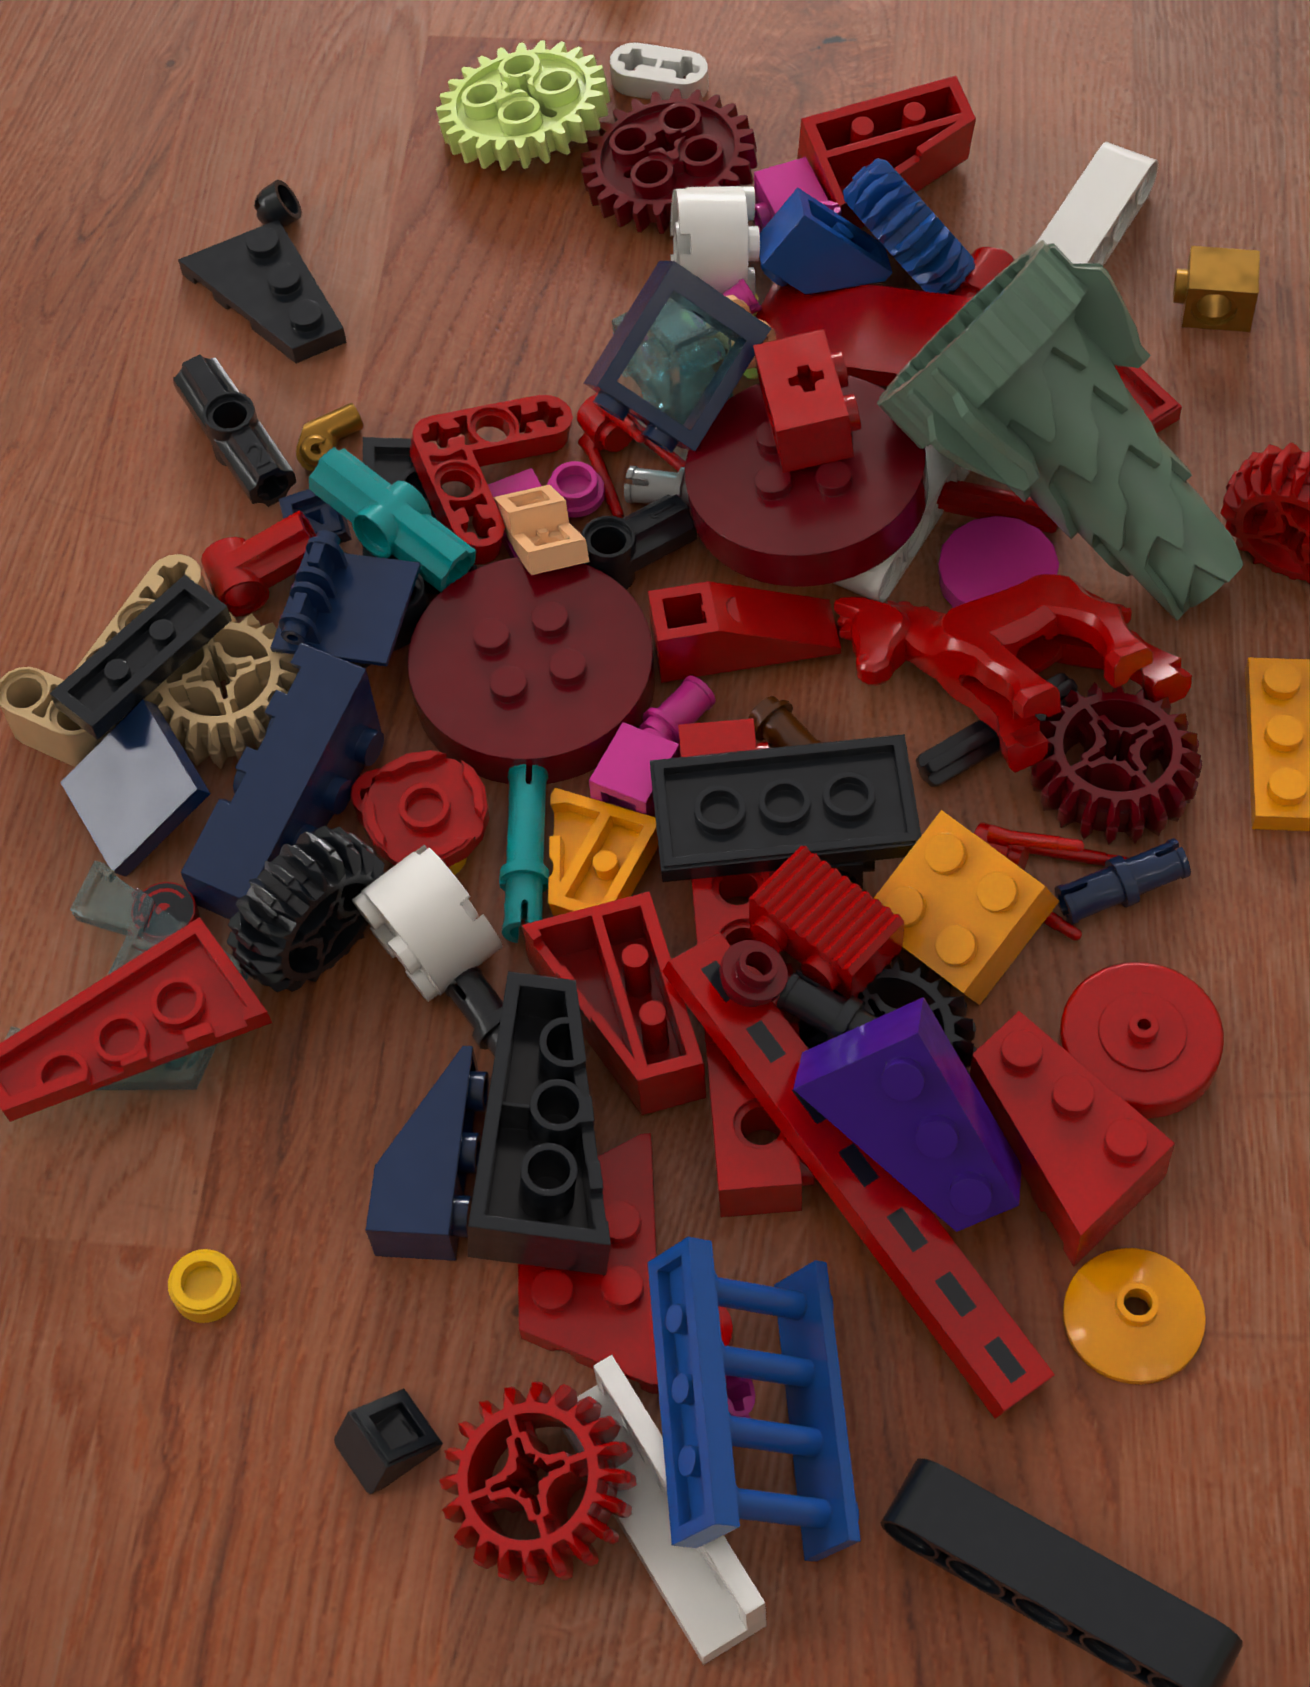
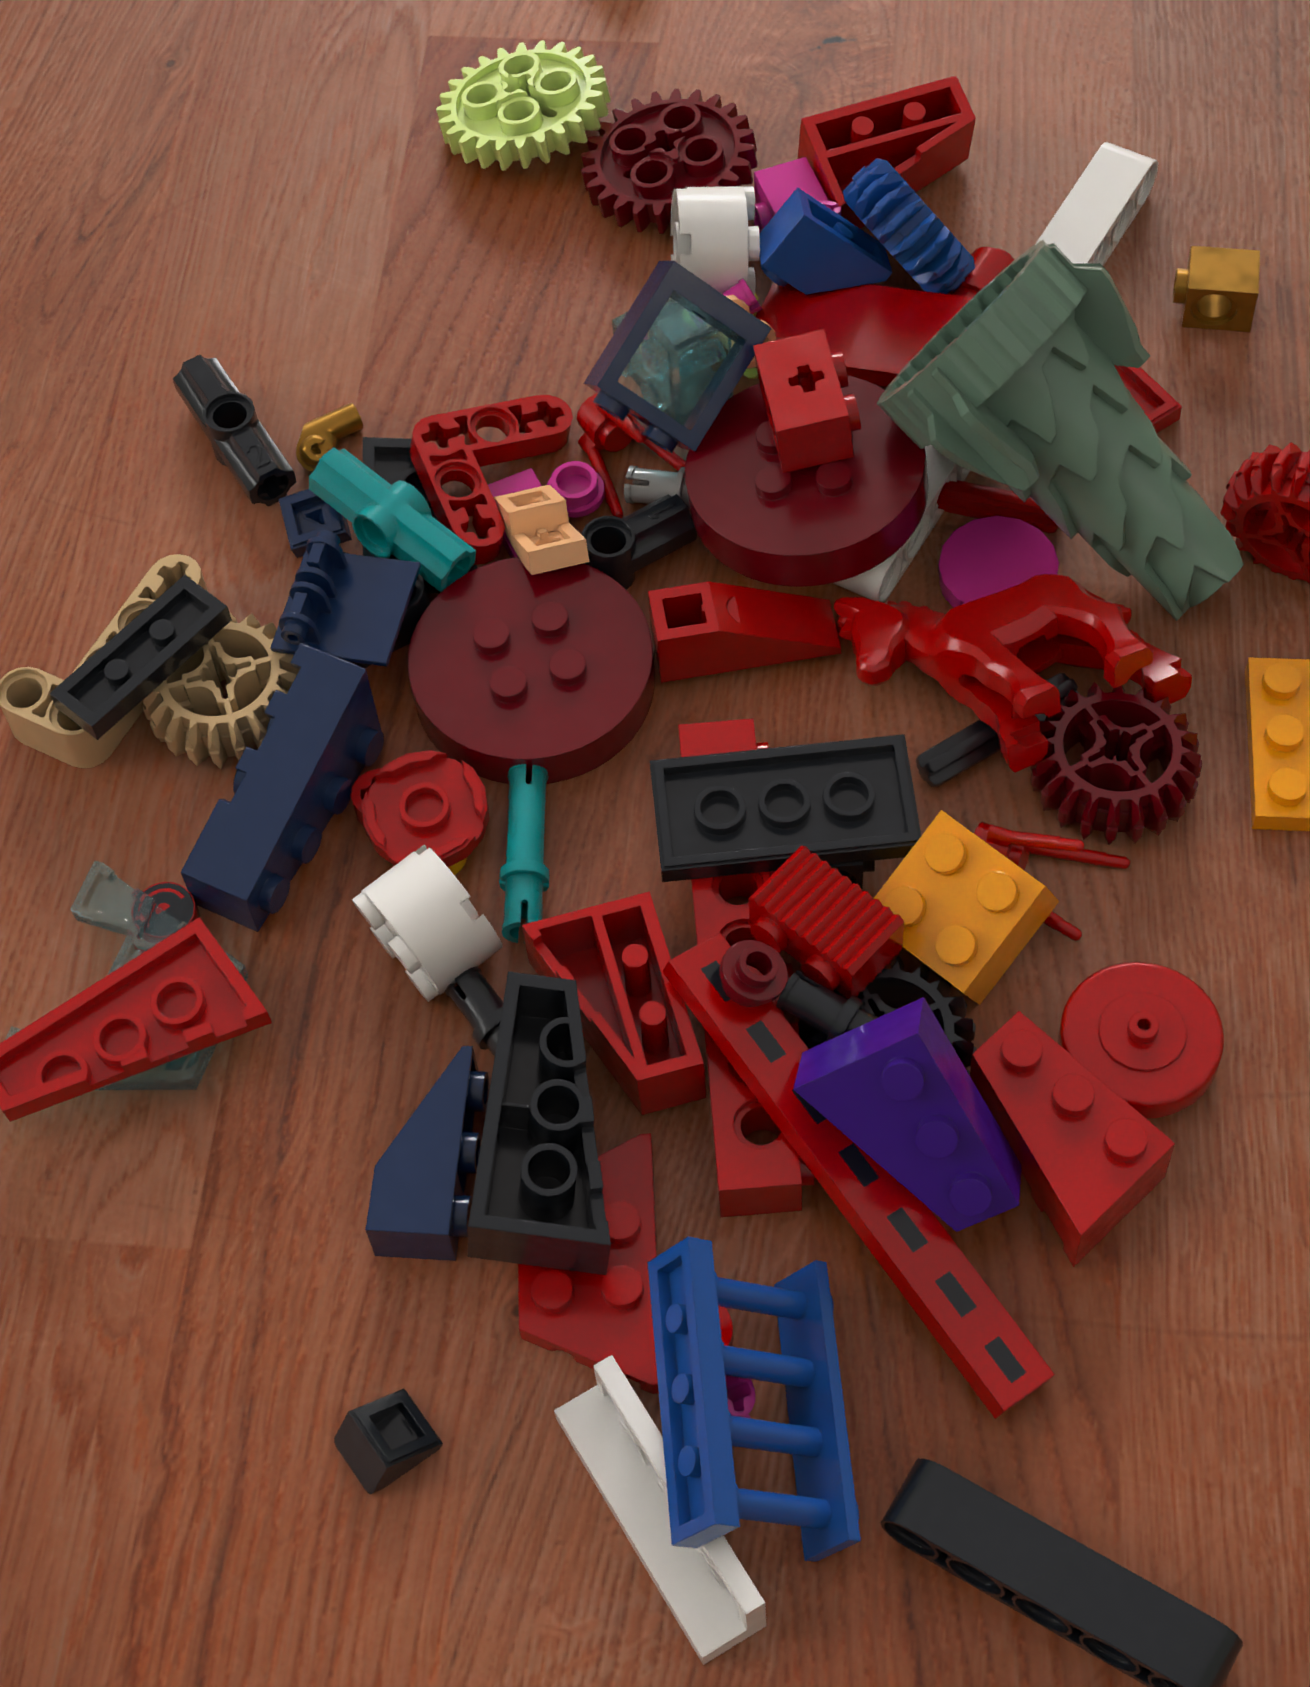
tile [60,699,211,877] -> none
yellow tile [168,1249,241,1323] -> none
black wing [178,220,347,363] -> none
red piece [201,510,317,617] -> none
black gear [227,825,385,992] -> none
black hinge [254,180,302,227] -> none
red gear [439,1381,637,1585] -> none
light orange wing [548,788,658,916] -> none
dark pink brick [589,722,680,817] -> none
white beam [610,43,709,100] -> none
dark pink pin [639,676,716,747] -> none
reddish brown pin [748,696,822,748] -> none
dark blue pin [1054,838,1191,925] -> none
light orange dish [1063,1248,1206,1385] -> none

